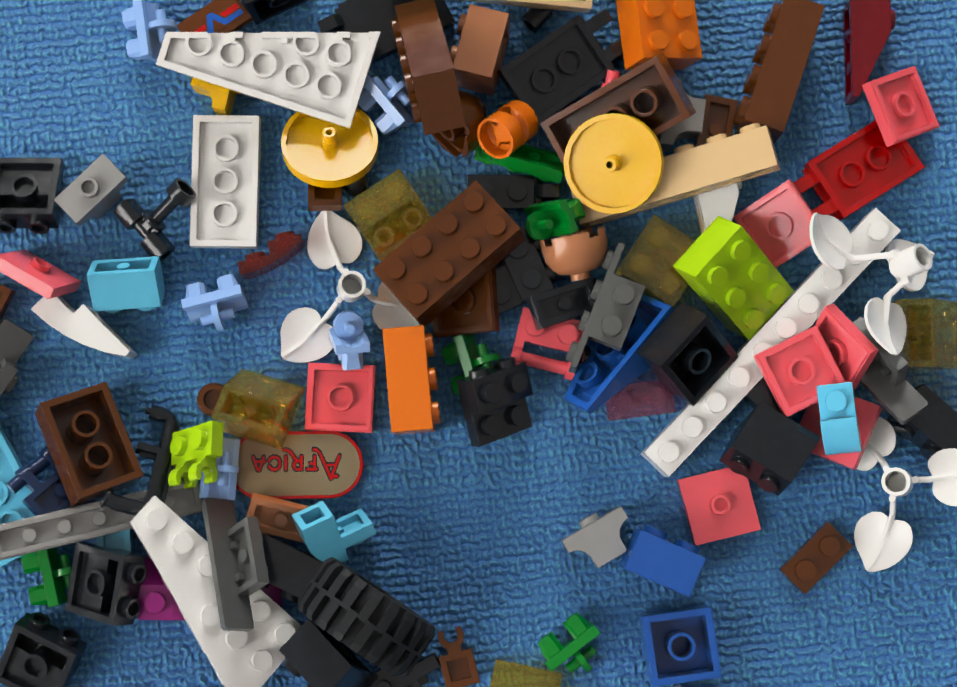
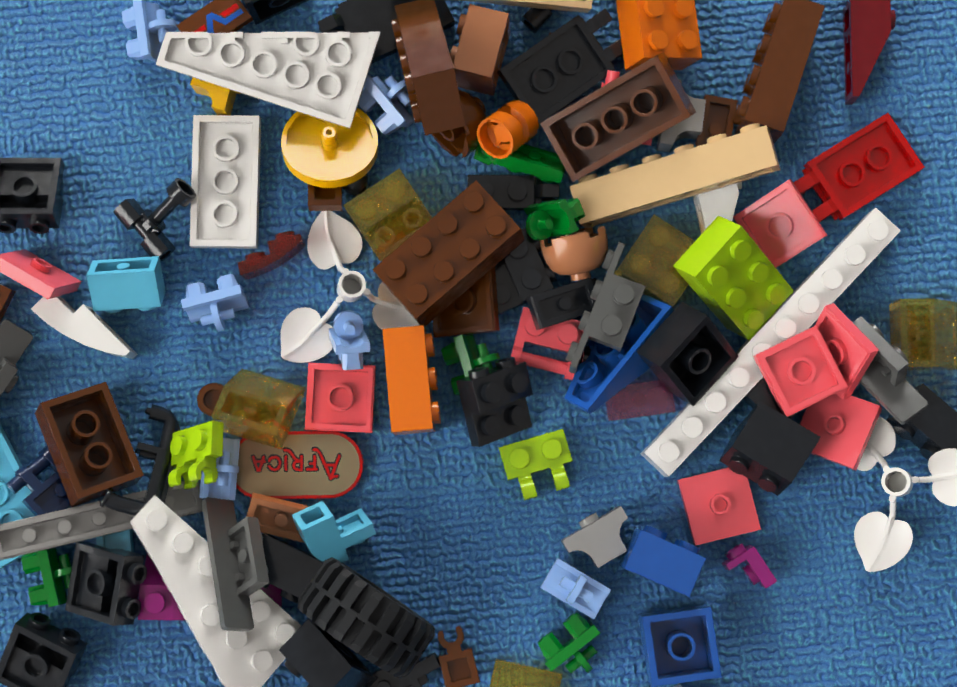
light grey brick [54,154,129,225] -> none
yellow piece [563,113,664,214] -> none
reddish brown plate [779,522,853,594] -> none
white plant [810,212,935,356] -> none
medium azure brick [816,382,862,455] -> none
coral plate [862,66,940,147] -> none
none -> lime plate [498,429,573,501]
none -> light blue hips [540,558,611,619]
none -> magenta bracket [722,543,777,589]

